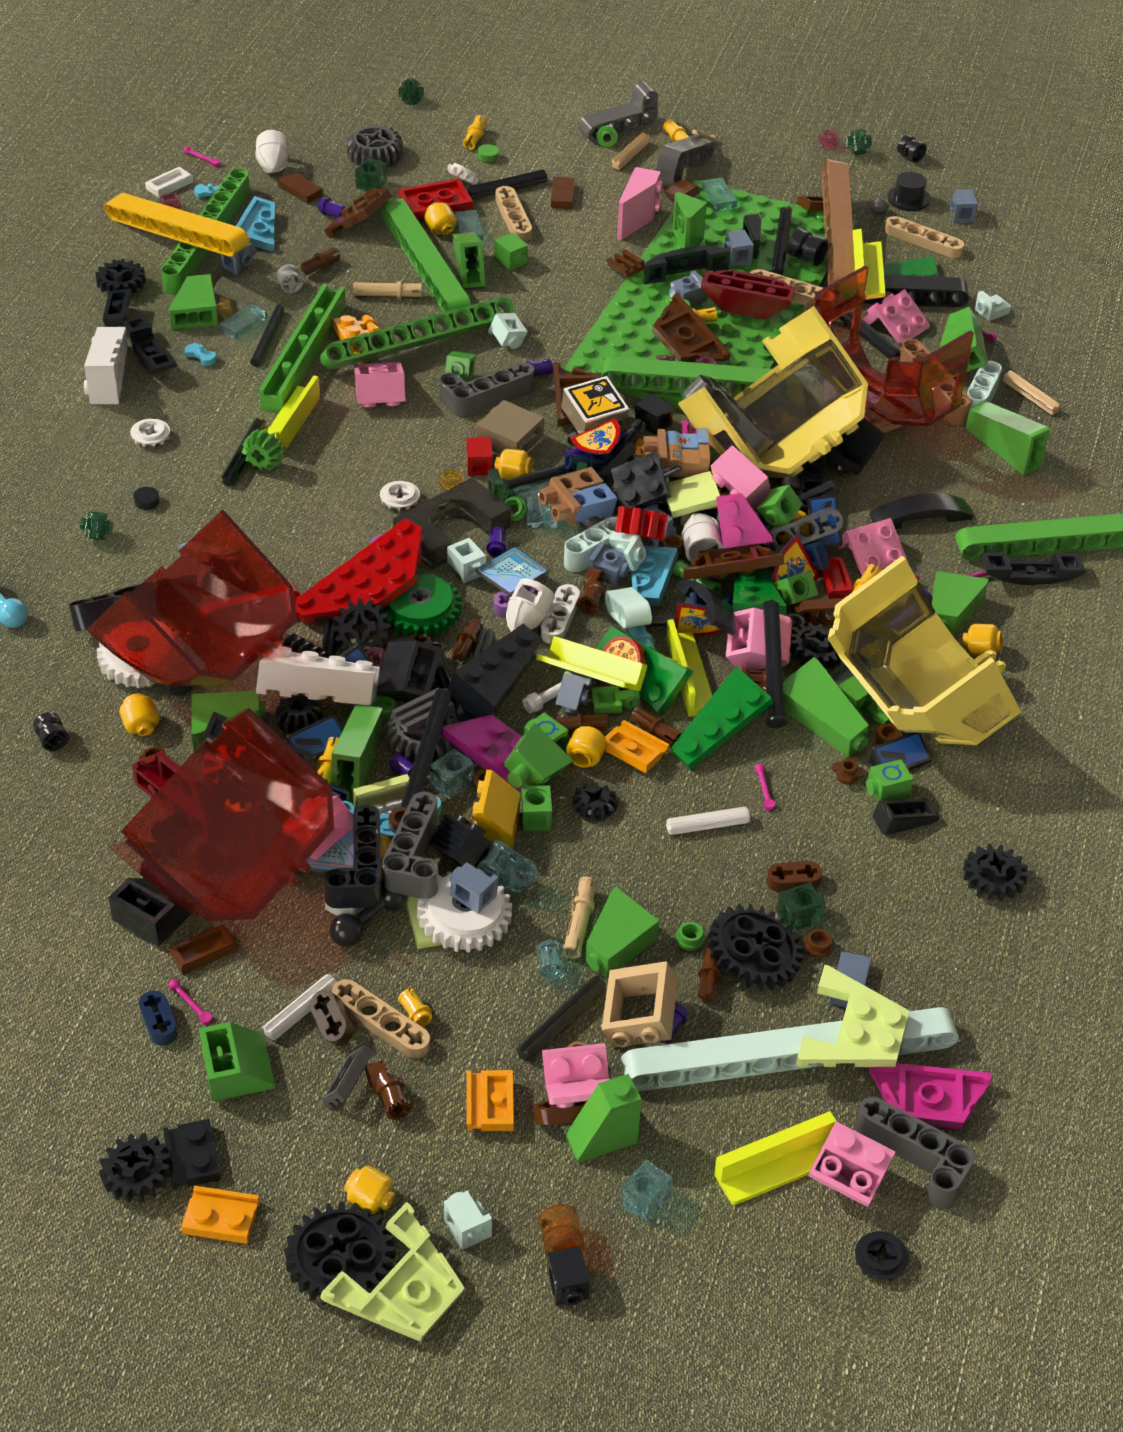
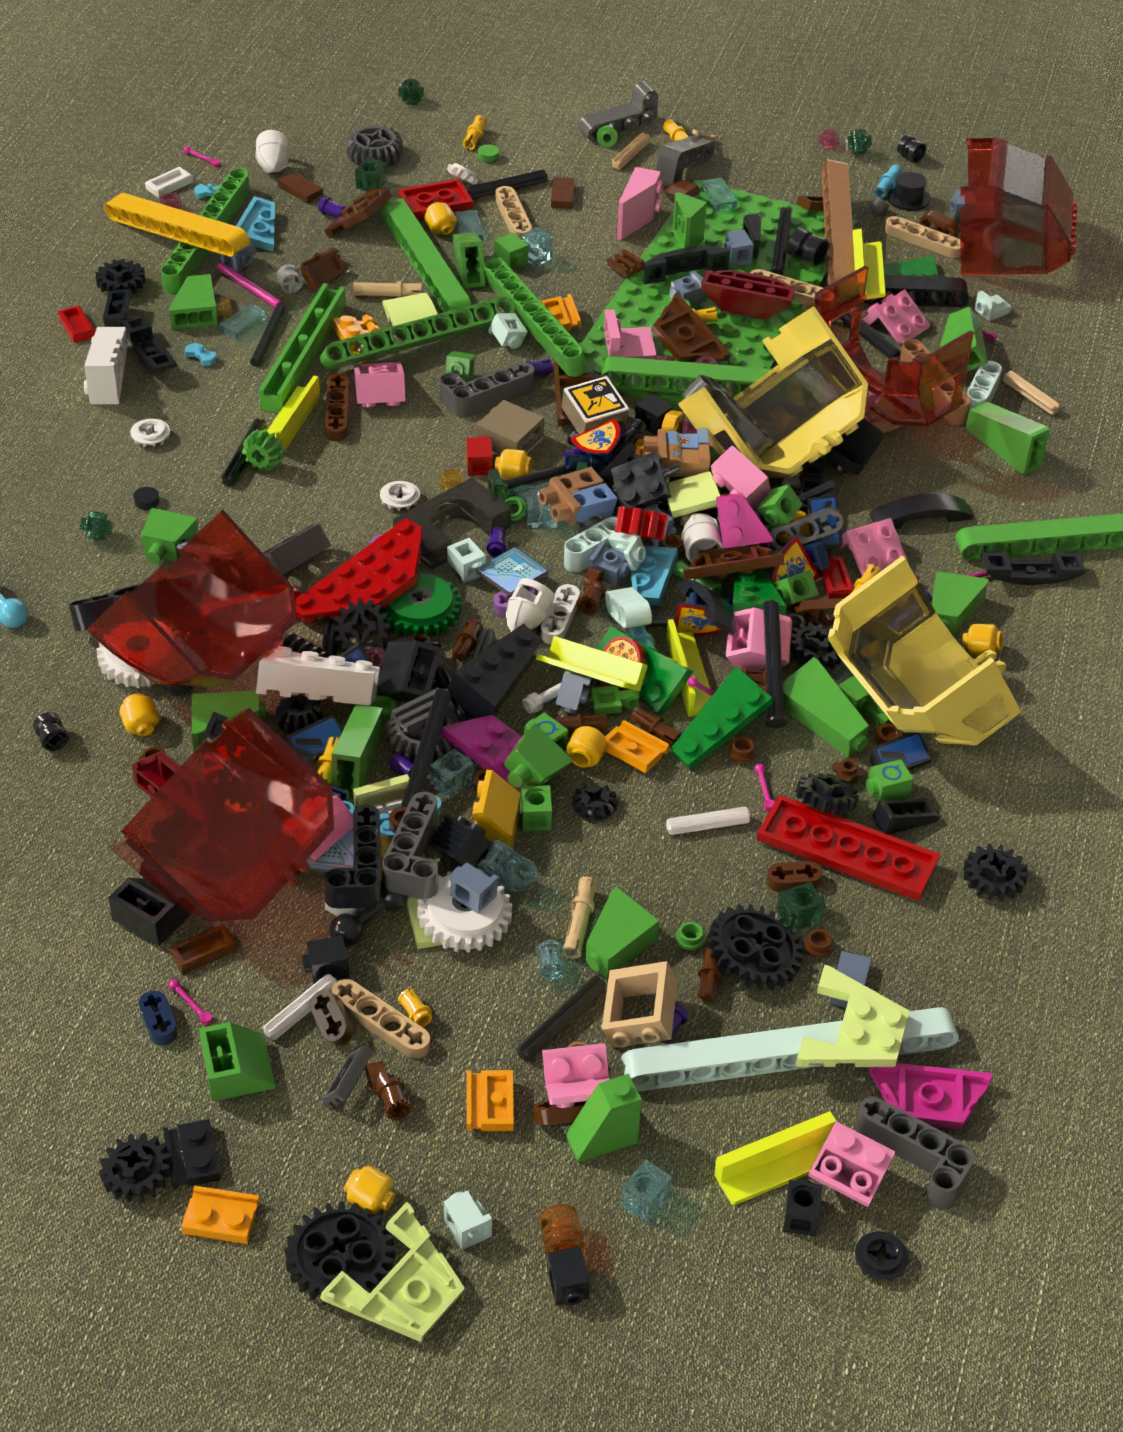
none -> red tile [57,305,95,343]
none -> bright green torso [141,508,199,564]
none -> dark pink bar [217,262,283,308]
none -> dark grey beam [238,522,331,591]
none -> reddish brown tile [300,251,347,292]
none -> black brick [302,935,349,984]
none -> reddish brown beam [325,373,349,441]
none -> yellowish green slope [382,293,440,336]
none -> bright green beam [484,258,587,377]
none -> clear light blue brick [521,227,553,267]
none -> light orange plate [540,293,582,331]
none -> bright pink bracket [604,310,656,359]
none -> yellow beam [662,410,685,433]
none -> dark pink hinge [688,676,715,696]
none -> reddish brown plate [728,737,756,762]
none -> red plate [756,795,940,901]
none -> black brick [783,1180,822,1237]
none -> black gear [796,773,859,815]
none -> medium azure pin [874,164,903,199]
none -> reddish brown beam [920,210,960,237]
none -> clear red windscreen [960,138,1078,275]

